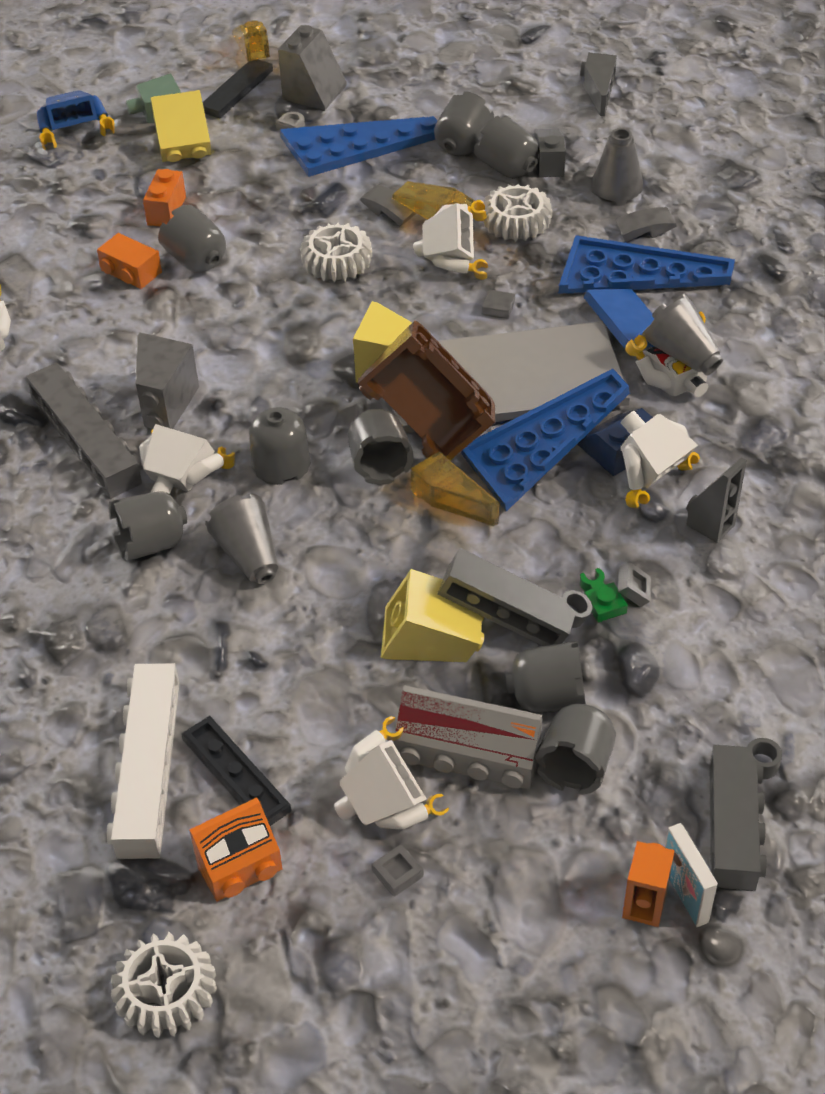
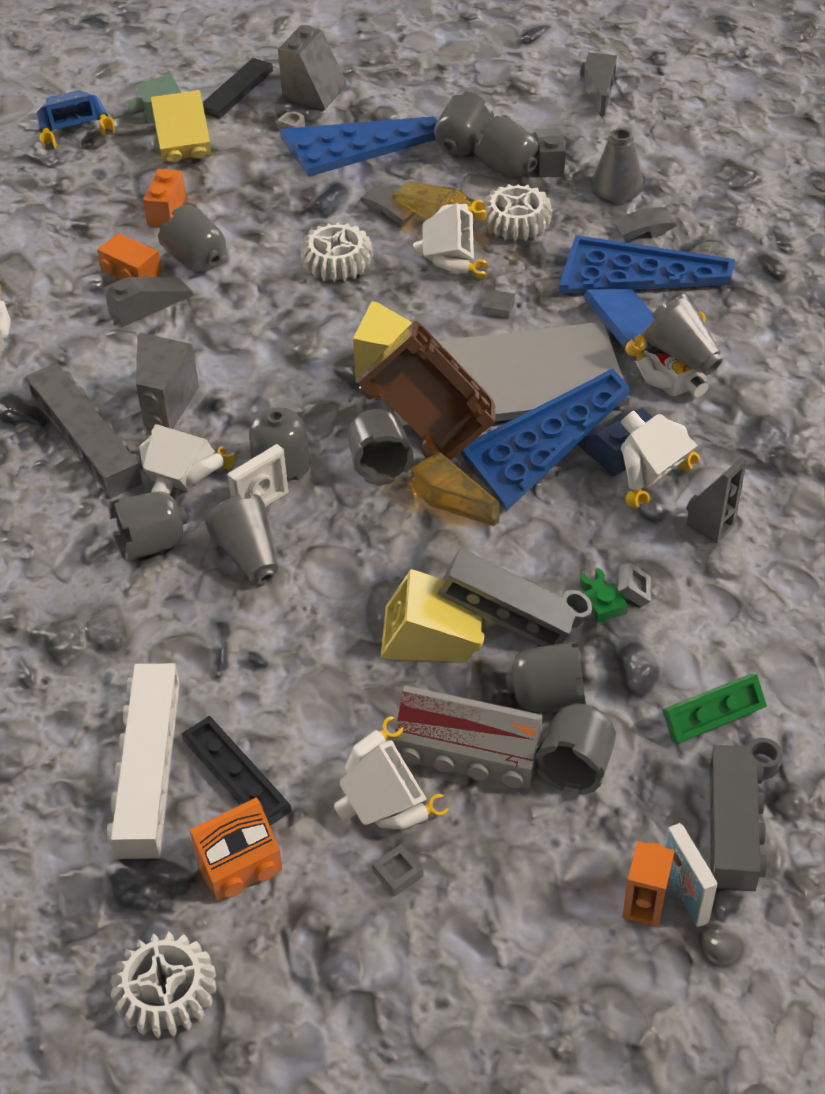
clear yellow slope [232,20,270,61] -> none
none -> dark grey slope [104,277,193,327]
none -> white tile [227,444,289,506]
none -> green plate [662,674,767,743]

